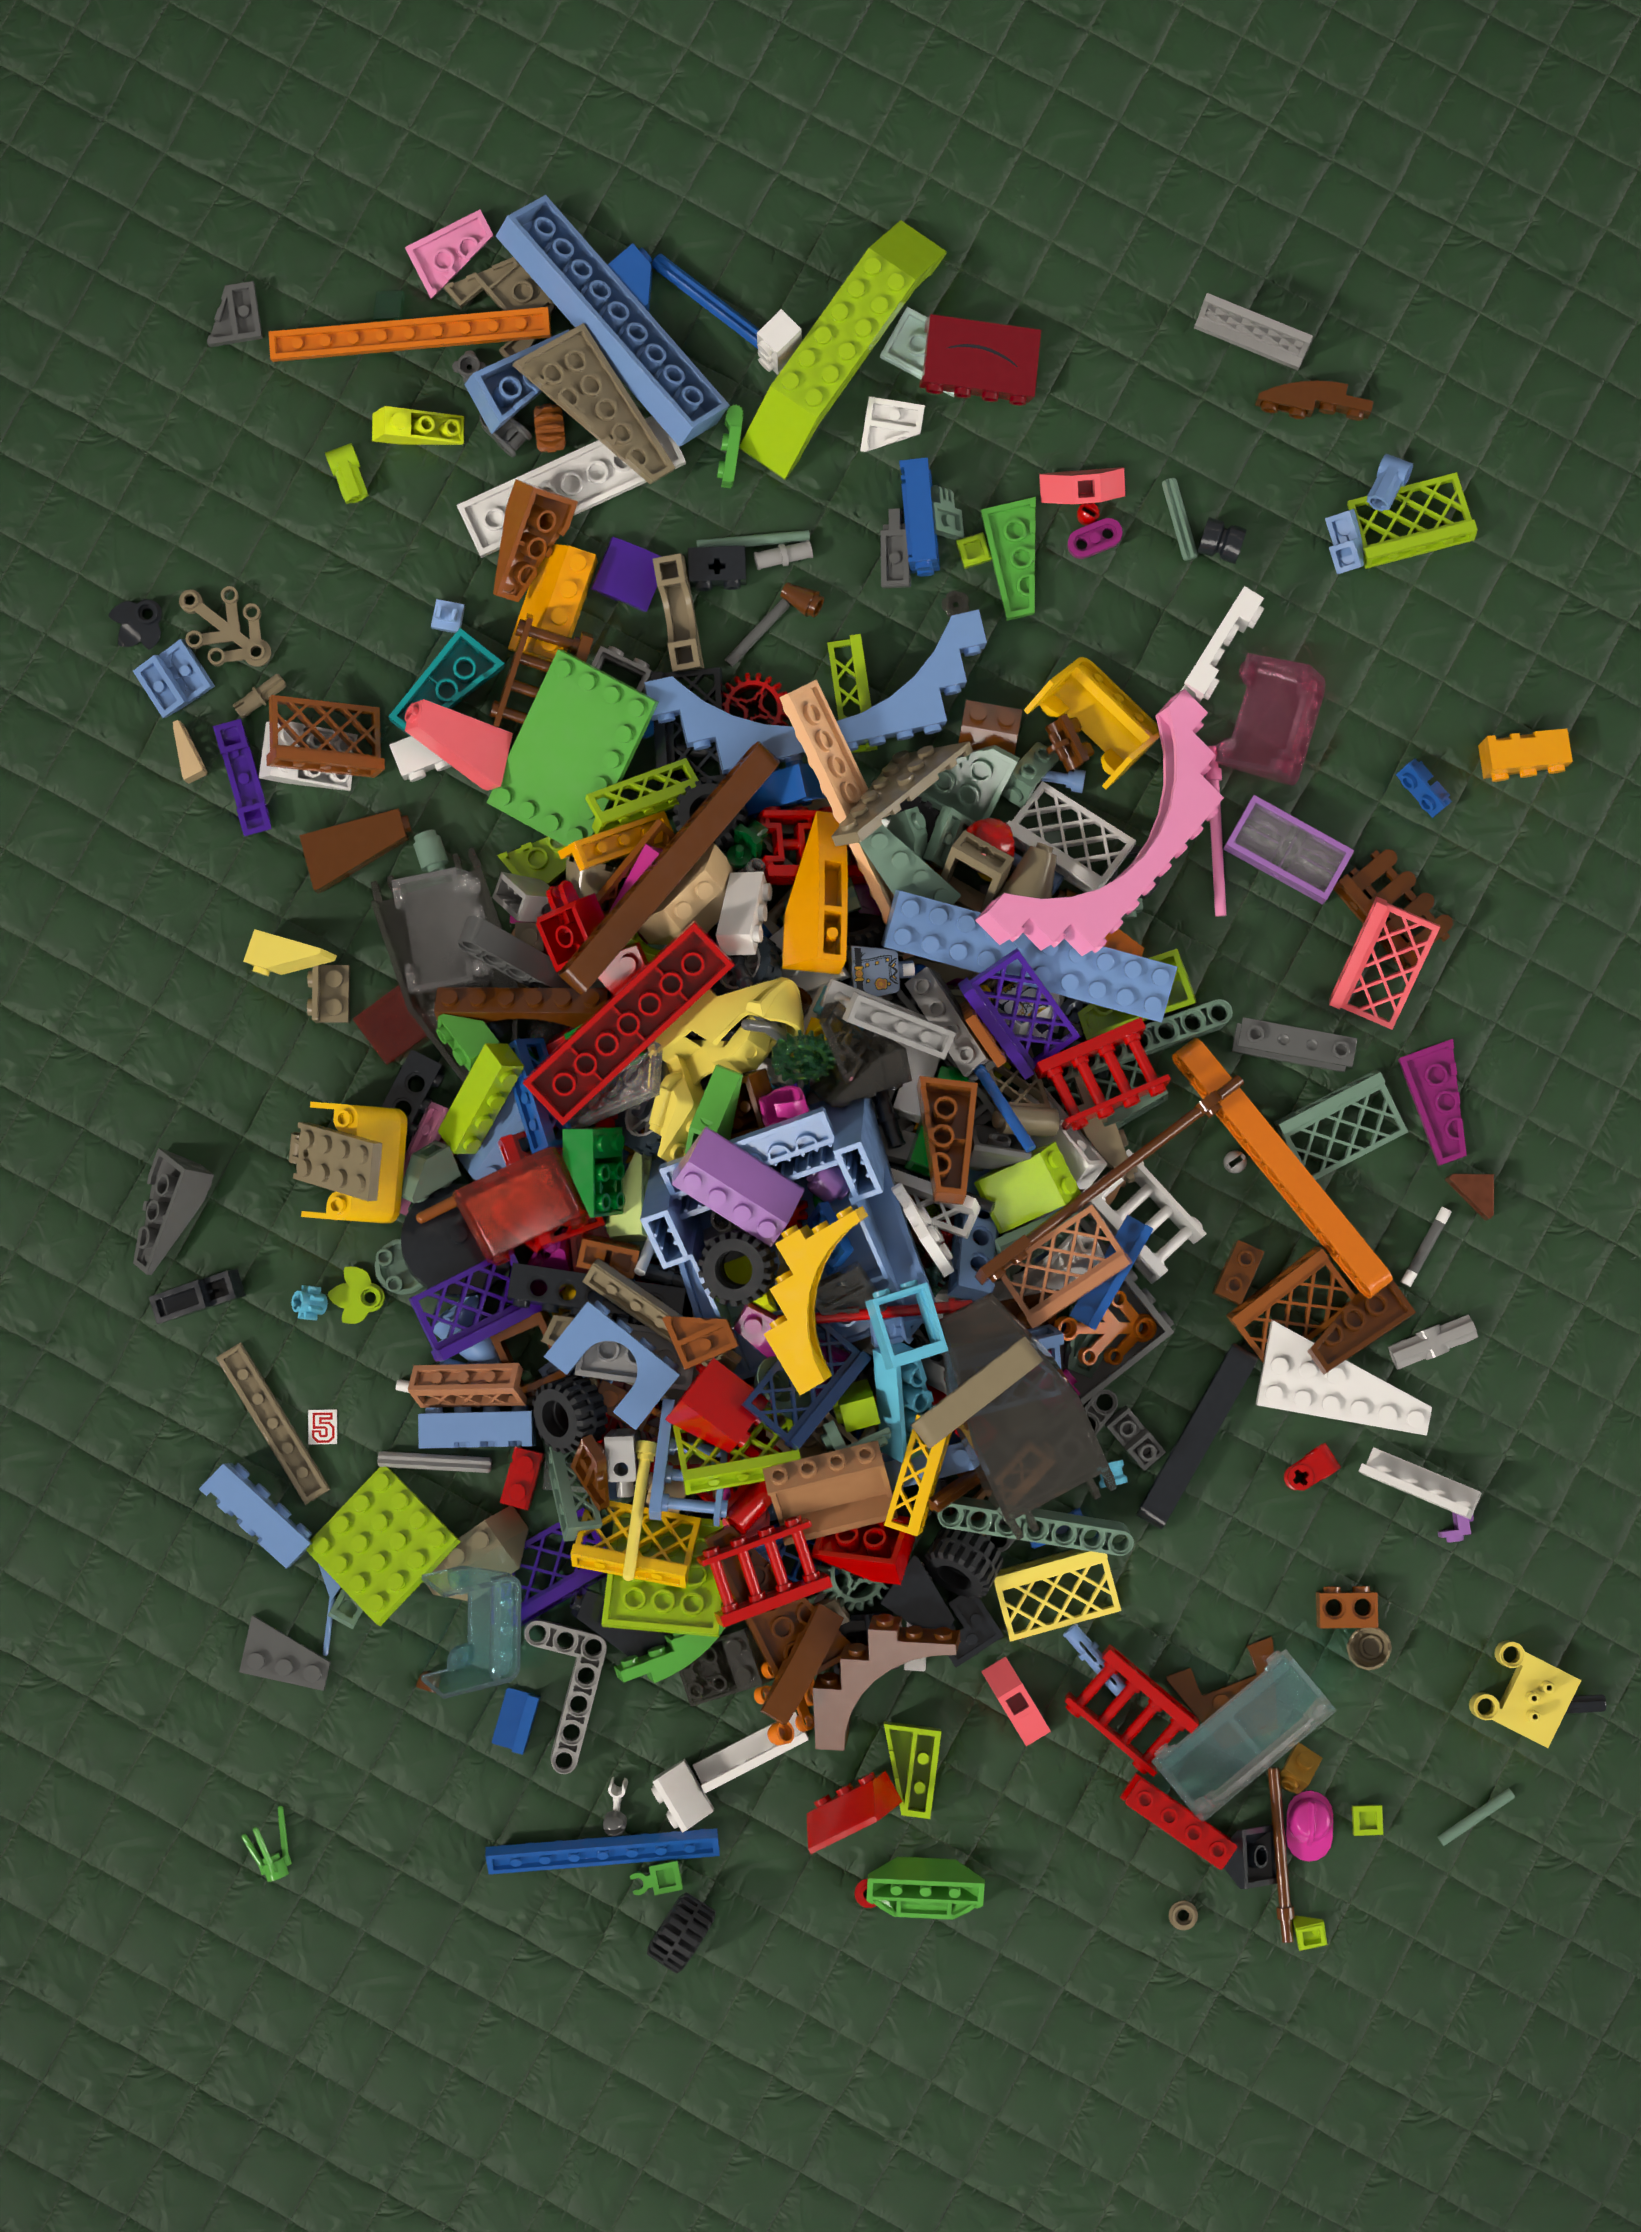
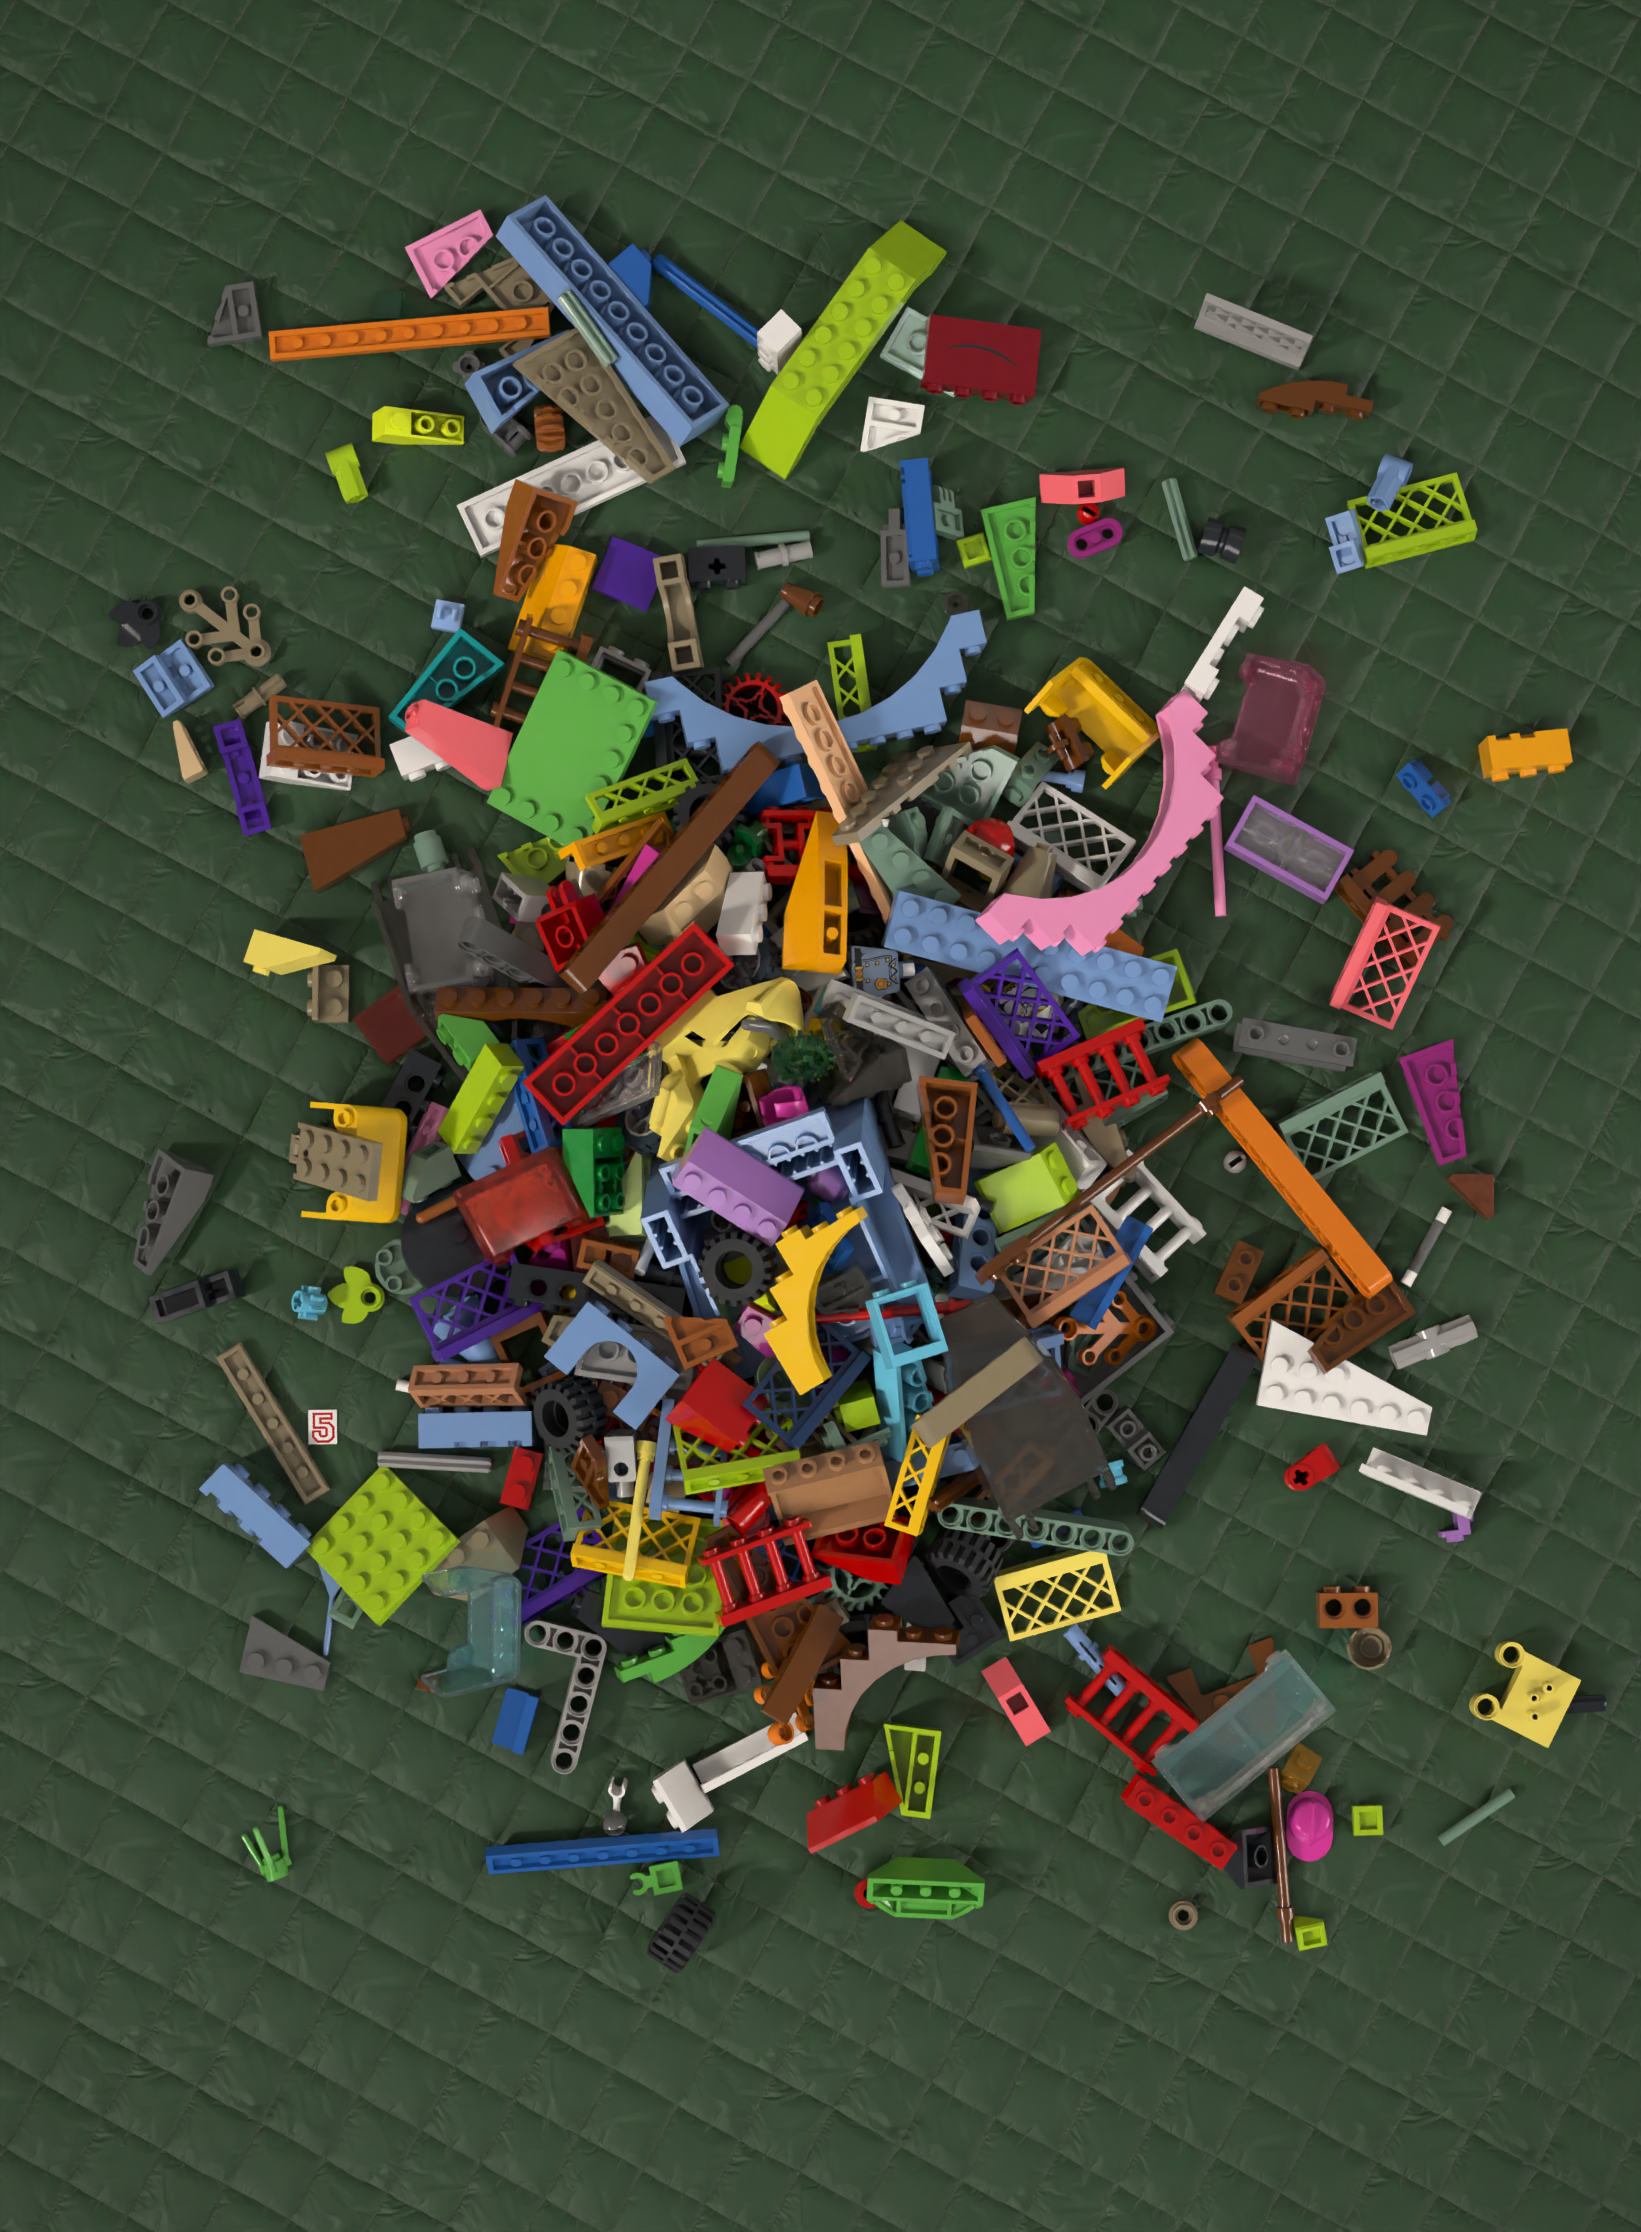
none -> sand green axle [557,290,617,367]

